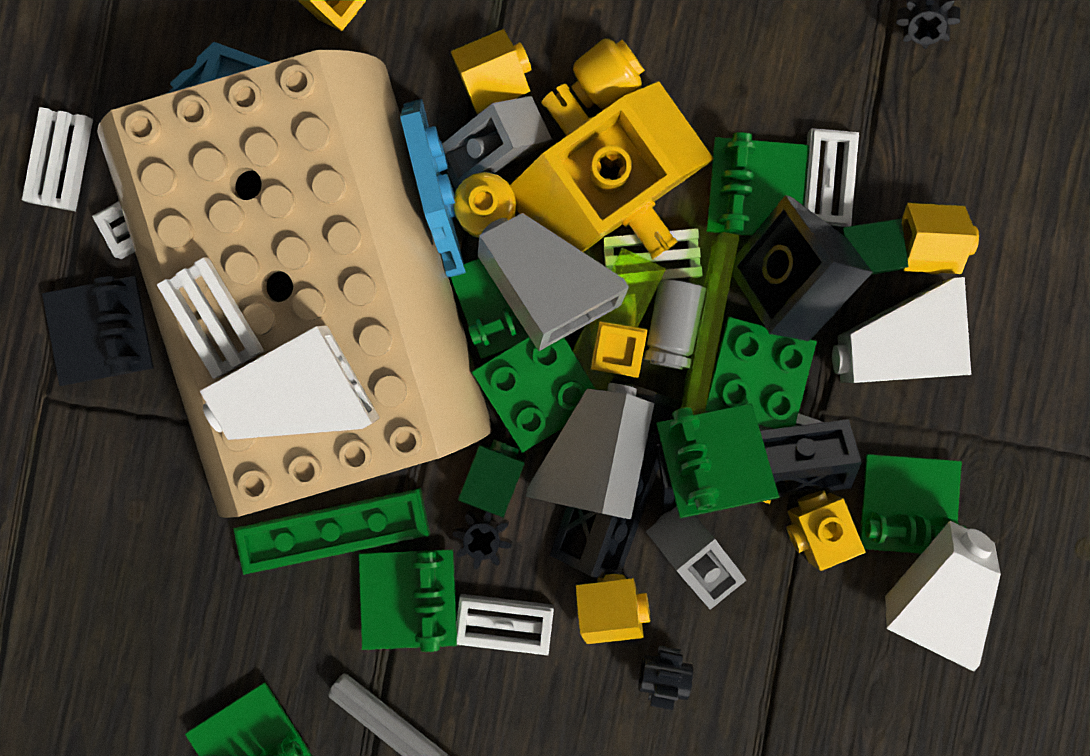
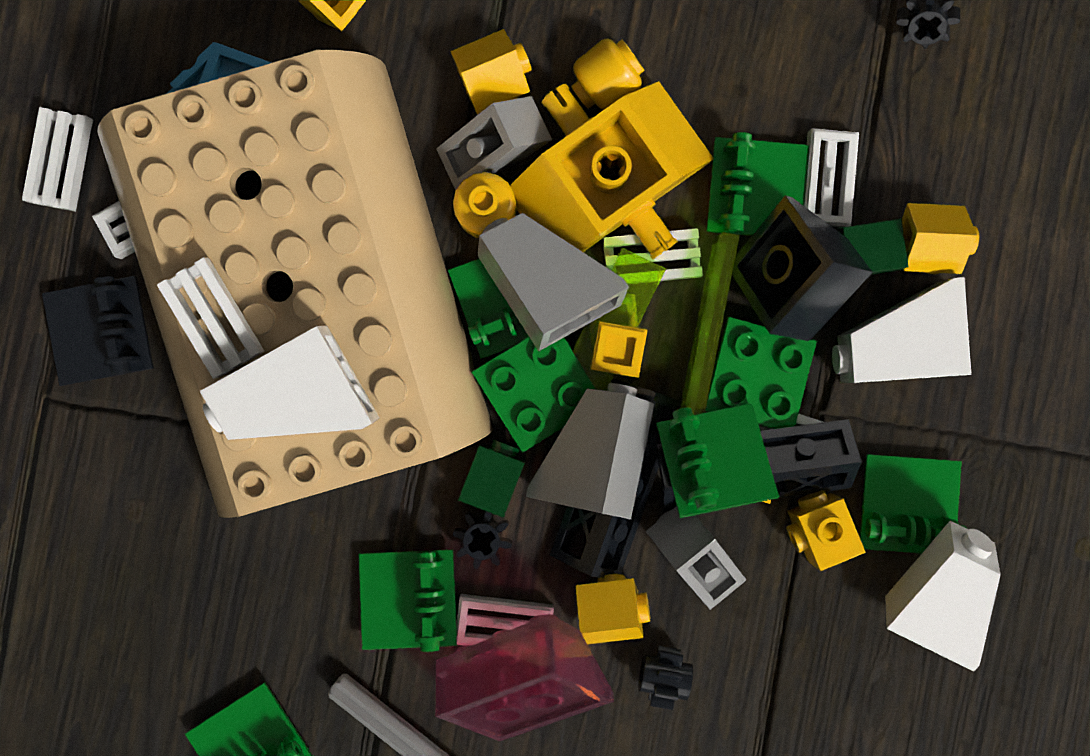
green tile [233,487,430,575] -> none
dark azure wing [400,99,466,278] -> none
light grey piece [643,279,706,370] -> none
none -> clear pink slope [435,614,614,742]

